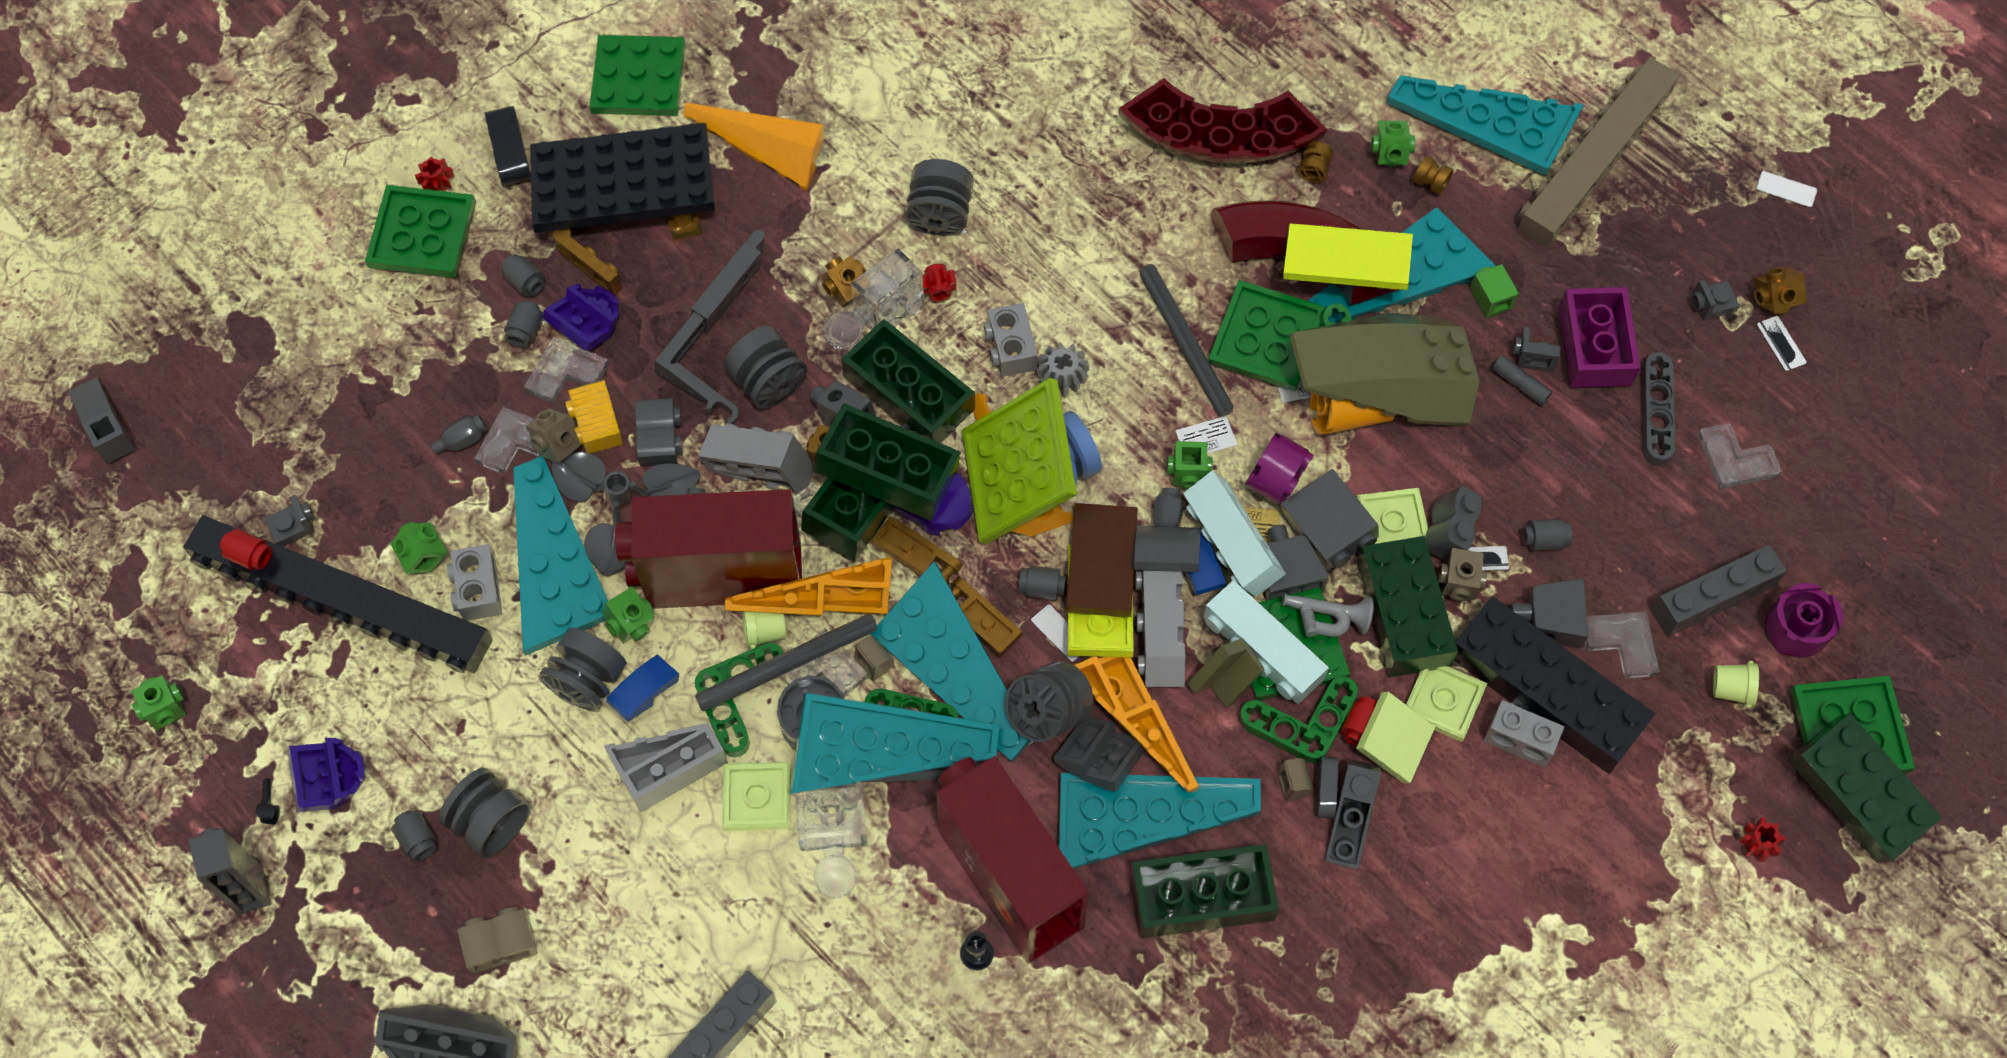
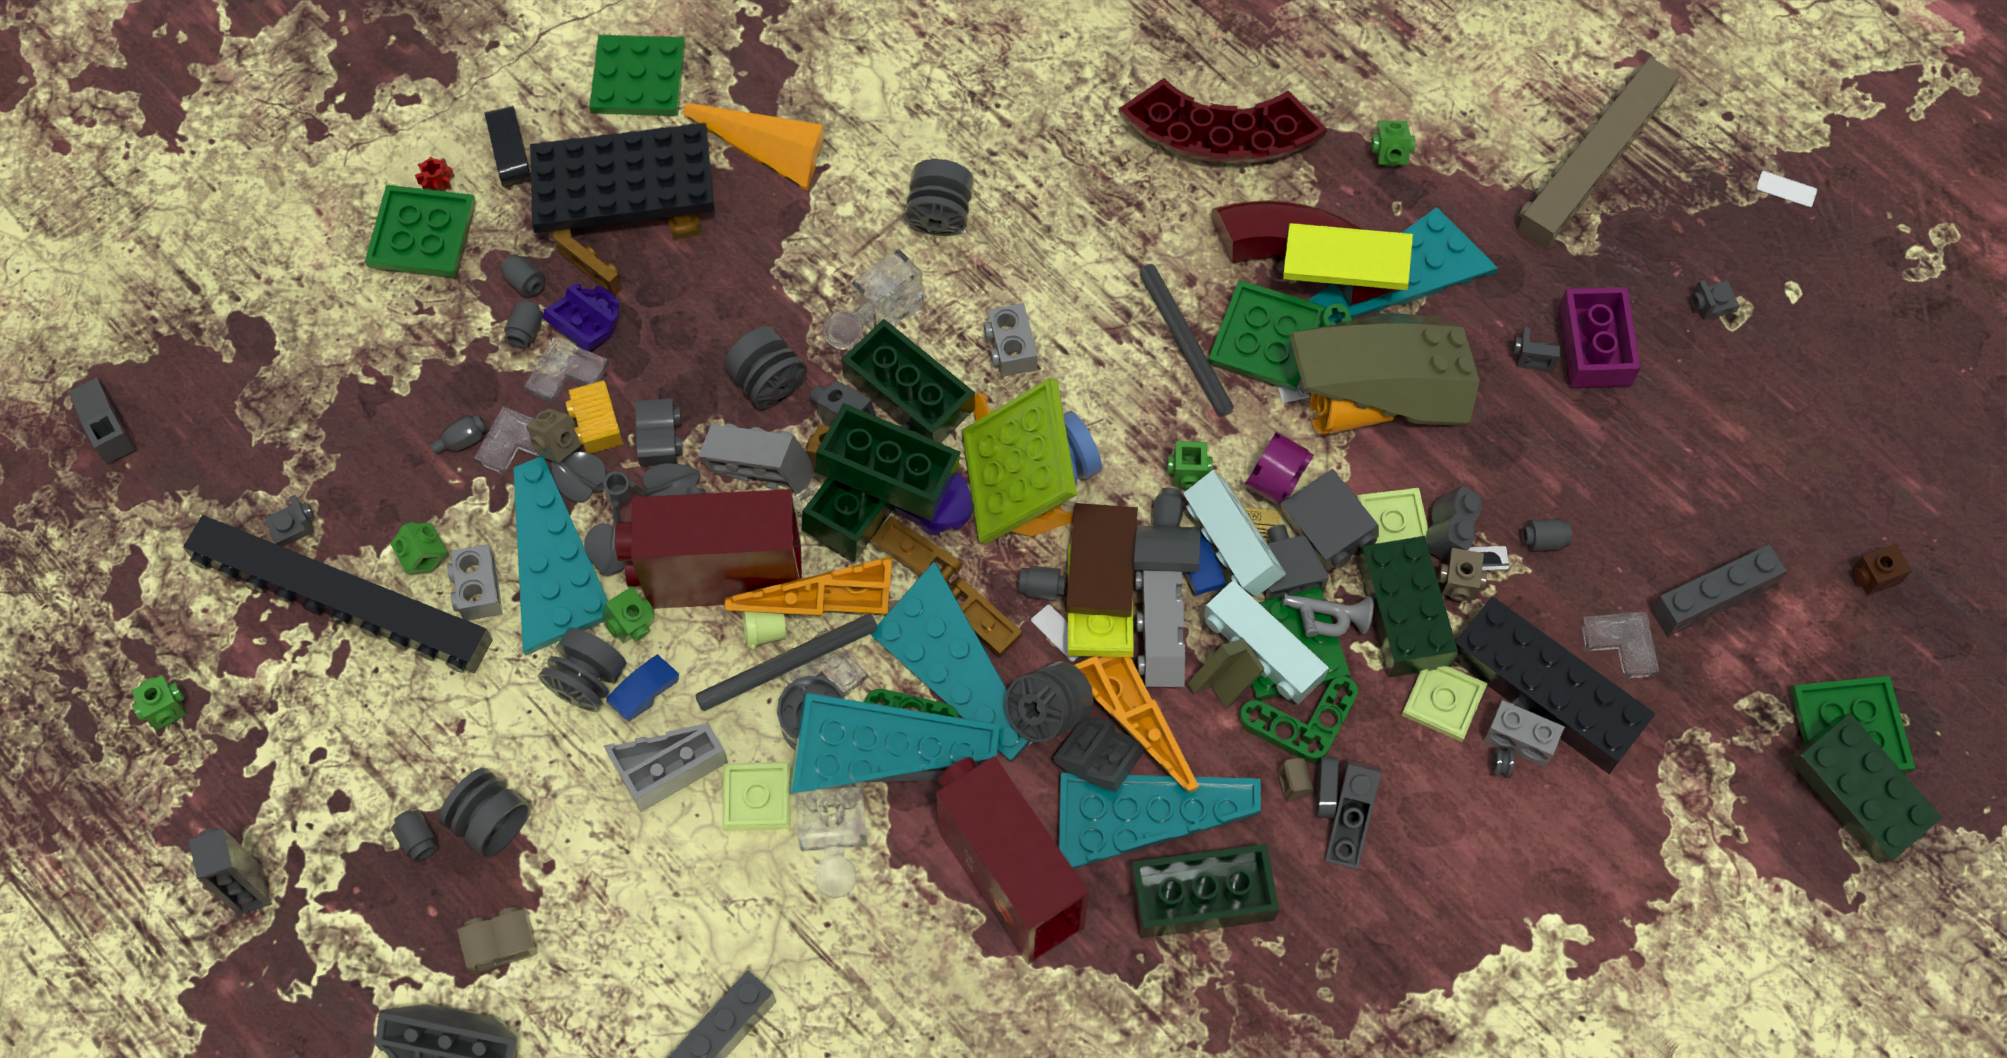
red brick [220,528,272,570] -> none
black hand [256,778,280,825] -> none
dark purple slope [287,738,364,813] -> none
dark grey hinge [655,230,765,425] -> none
green beam [694,643,784,758] -> none
pearl gold brick [821,256,872,306] -> none
dark tan brick [854,636,894,681] -> none
red gear [919,264,957,302] -> none
black pin [960,931,994,971] -> none
light grey gear [1037,342,1089,396] -> none
white sticker [1176,416,1237,454] -> none
pearl gold wheel [1298,141,1334,183] -> none
red brick [1341,696,1378,747] -> none
yellowish green tile [1356,692,1435,784] -> none
teal wing [1386,75,1584,176] -> none
pearl gold wheel [1413,155,1454,196] -> none
bright green brick [1470,264,1519,318] -> none
dark grey piece [1492,355,1553,406] -> none
dark grey torso [1510,579,1588,648] -> none
dark grey beam [1642,352,1675,466] -> none
clear plate [1698,423,1782,489] -> none
yellowish green piece [1713,661,1759,708] -> none
red gear [1739,817,1786,862] -> none
pearl gold brick [1754,267,1807,314] -> none
sticker [1757,316,1806,371] -> none
magenta brick [1766,583,1843,657] -> none
none -> dark grey bush [1492,747,1514,778]
none -> reddish brown brick [1852,544,1912,596]

